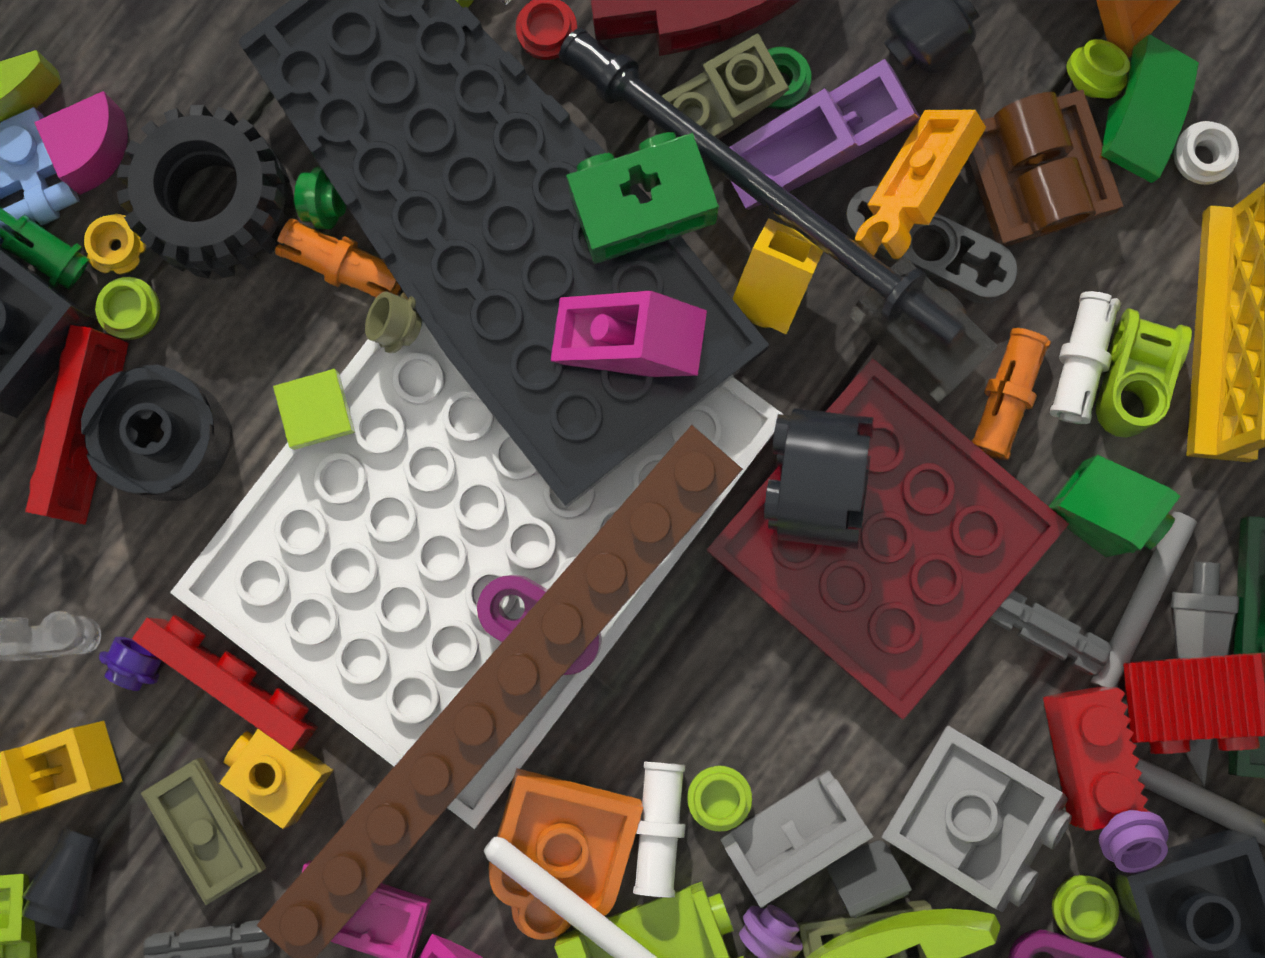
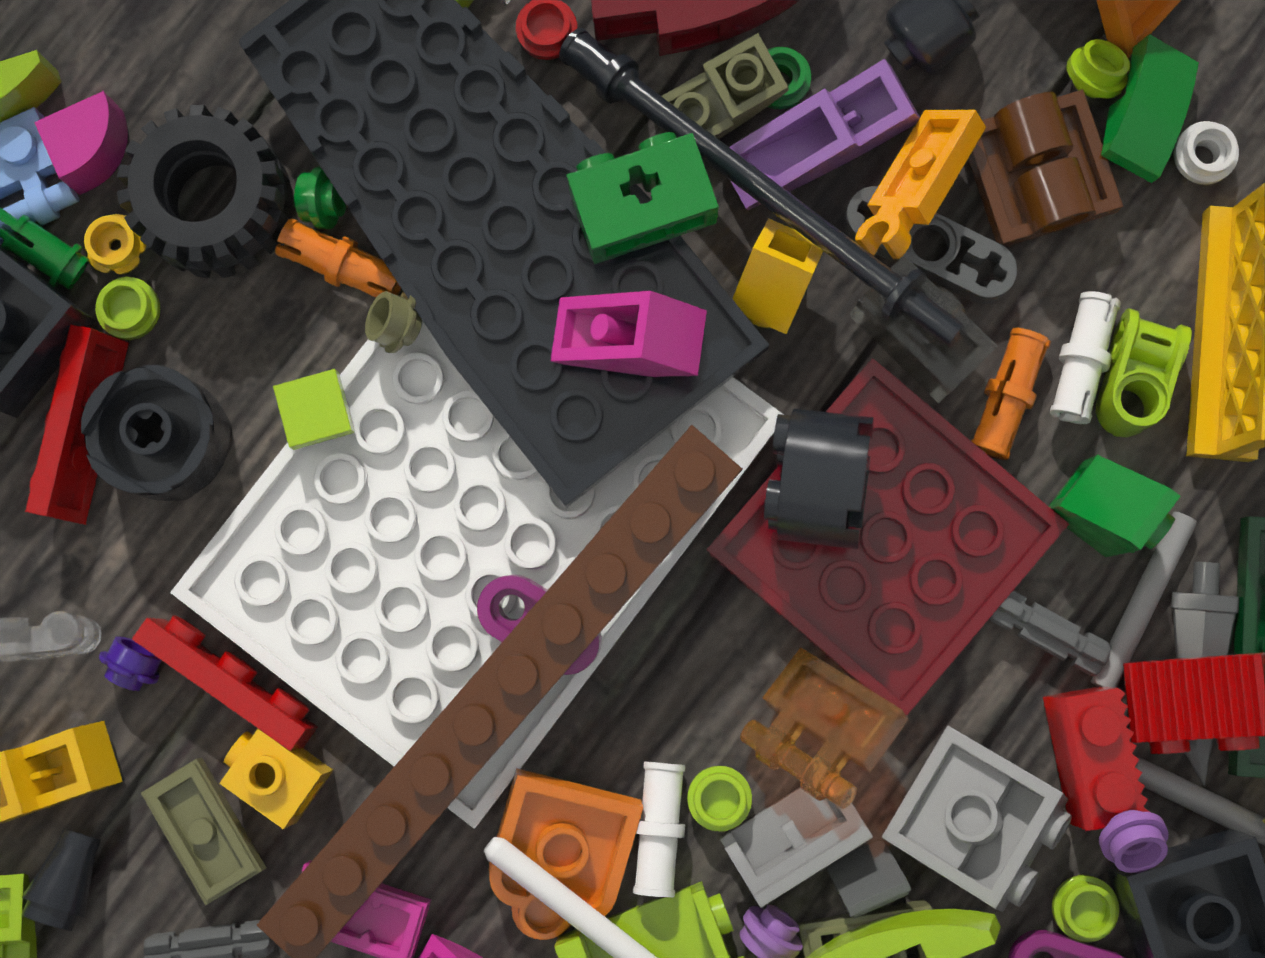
none -> clear orange plate [740,647,908,809]

